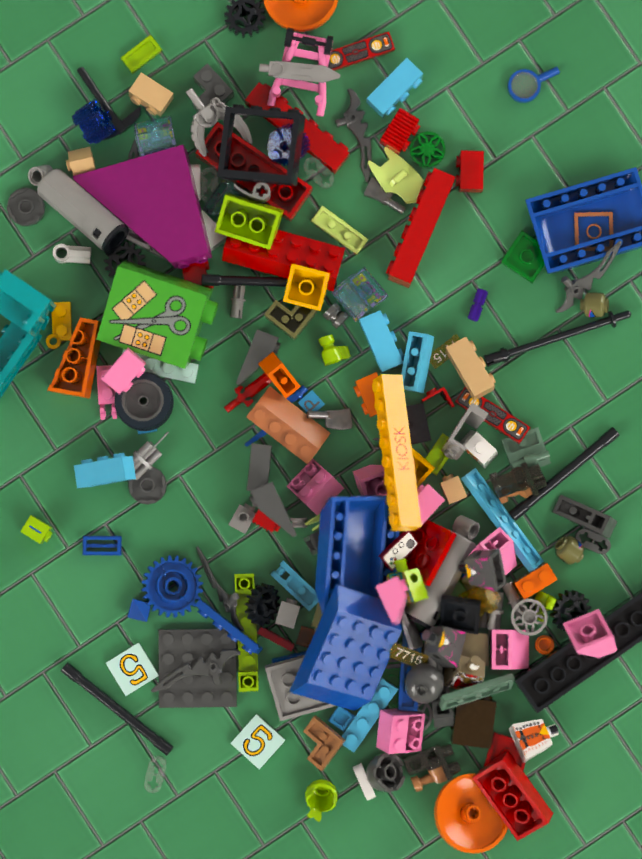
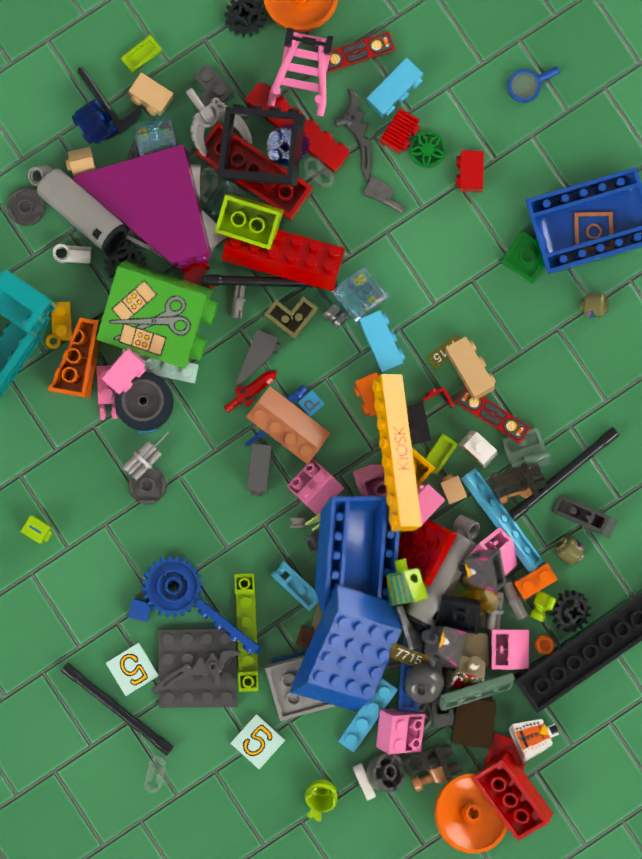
medium azure brick [74,453,136,488] -> none
blue tile [82,536,122,555] -> none
dark grey piece [196,546,244,631] -> none
light grey brick [228,503,256,534] -> none
light grey panel [233,182,271,203] -> none
black gear [245,583,280,626] -> none
dark grey slope [249,482,297,537] -> none
red brick [252,509,280,533] -> none
dark red tile [257,626,295,652] -> none
orange brick [258,352,301,398] -> none
light grey piece [259,61,340,83] -> none
light grey brick [275,598,300,629] -> none
yellow slope [283,263,330,311] -> none
medium nougat plate [303,716,346,771] -> none
flat silver piece [307,408,352,430] -> none
yellowish green tile [311,206,368,255] -> none
lime piece [318,334,351,366] -> none
dark azure tile [328,706,355,732] -> none
yellowish green shield [368,147,424,204] -> none
bright pink slope [375,577,408,625] -> none
tile [379,531,419,571] -> none
red brick [386,168,455,288] -> none
medium azure brick [401,331,434,394] -> none
light grey panel [441,403,488,460] -> none
dark purple piece [468,289,488,322] -> none
black bar [484,310,631,367] -> none
light grey wheel [511,599,548,636] -> none
dark grey piece [556,241,622,313] -> none
bright pink slope [562,609,617,658] -> none
dark grey beam [575,529,611,554] -> none

